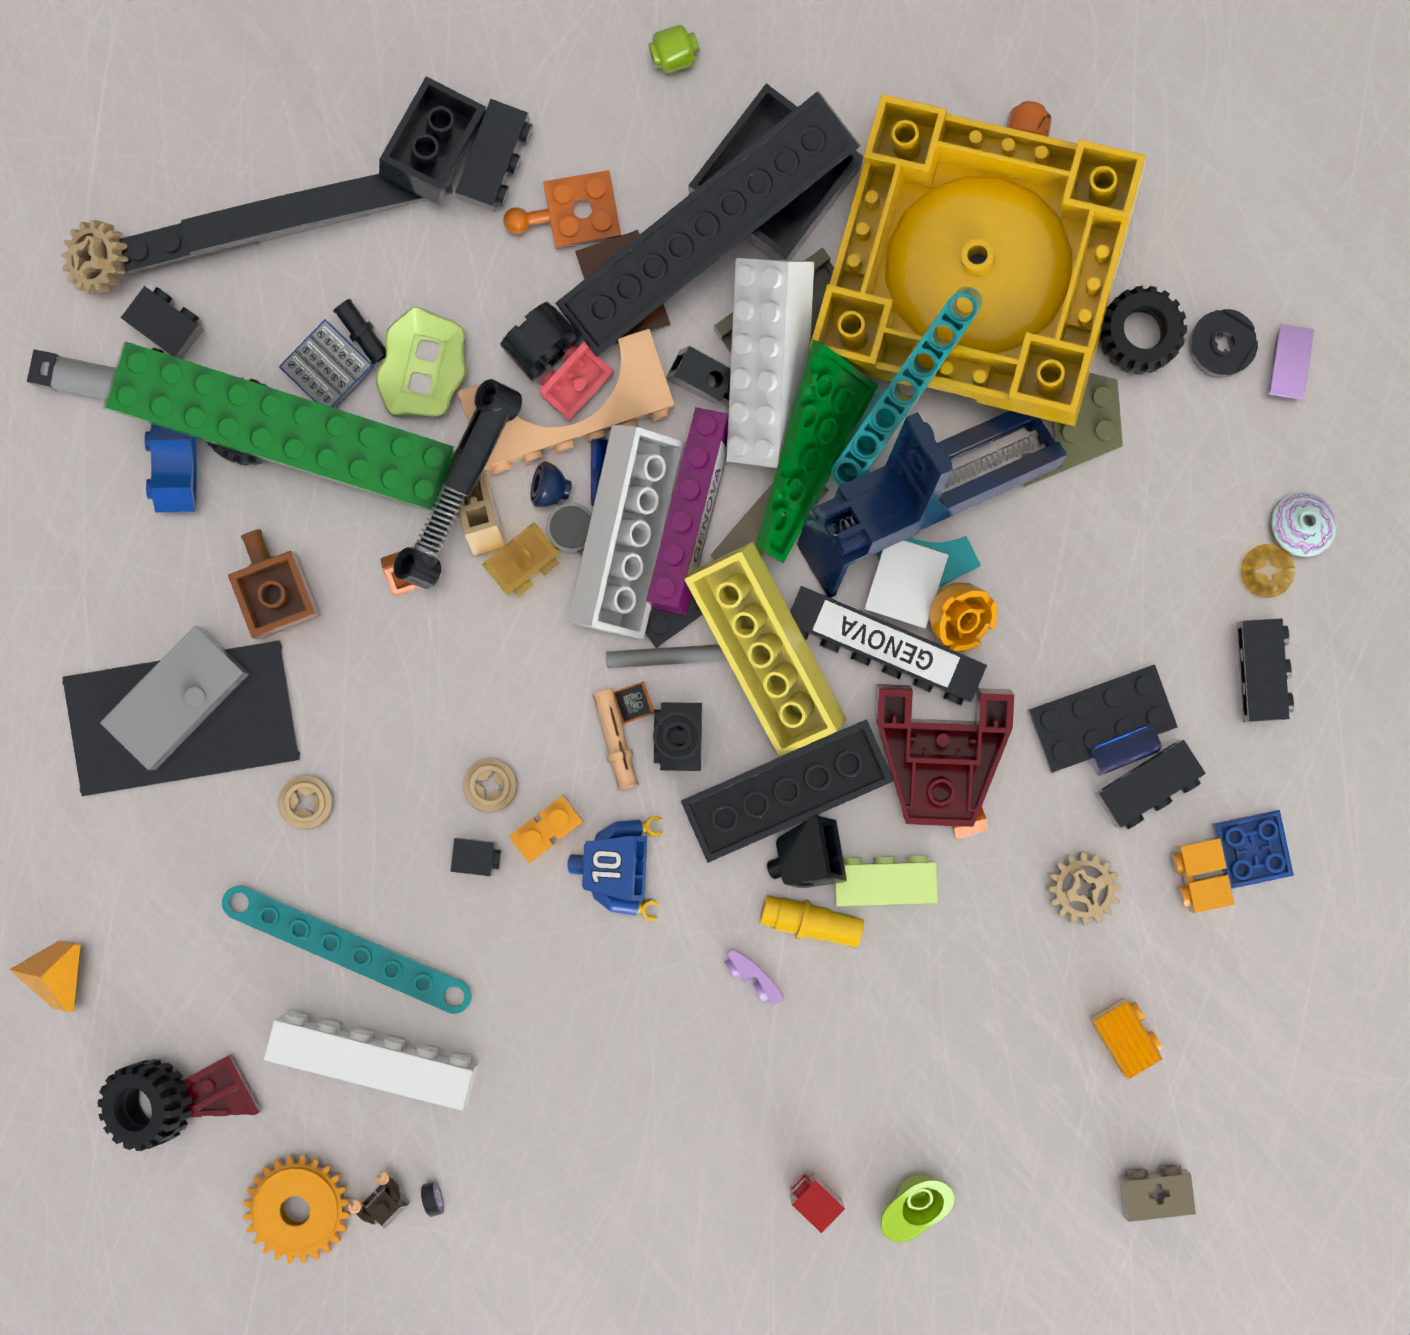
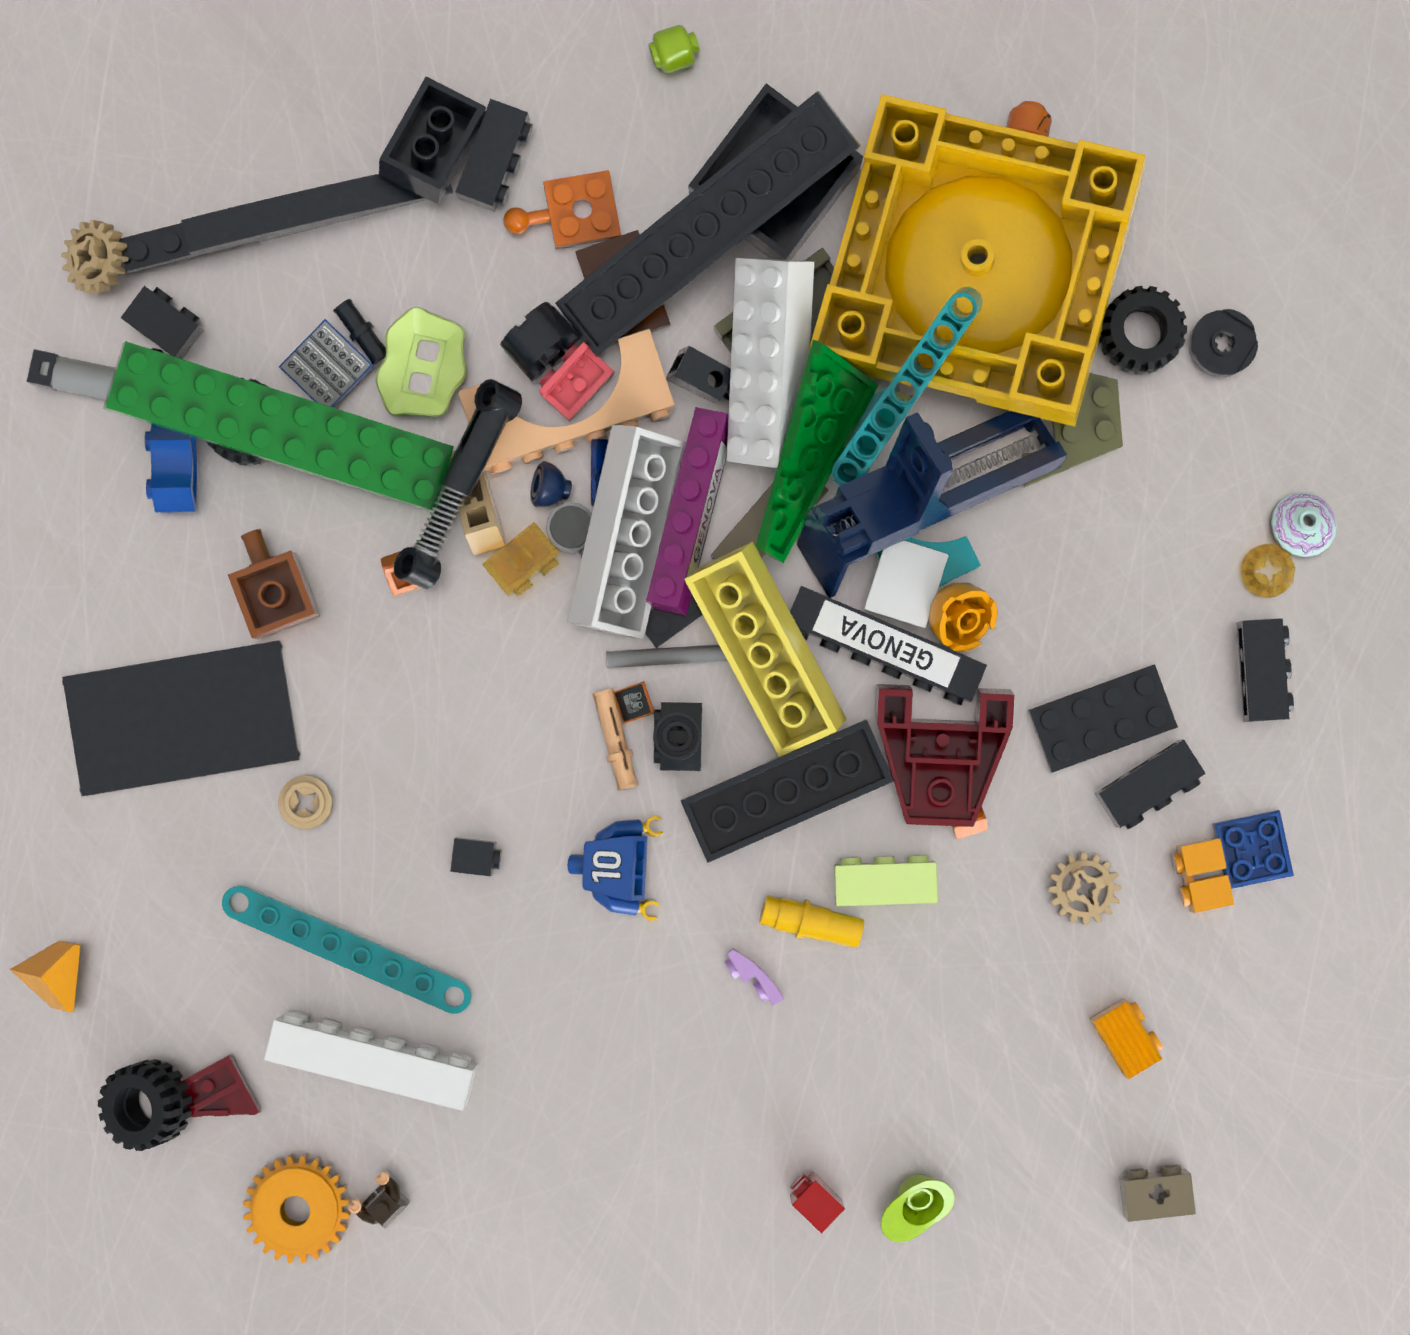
light grey brick [100,626,249,770] -> none
black tile [421,1181,444,1217] -> none
tan gear [463,759,517,812] -> none
light orange piece [508,795,584,863] -> none
black torso [767,815,847,888] -> none
clear blue slope [1091,725,1162,776] -> none
lavender slope [1269,324,1314,400] -> none

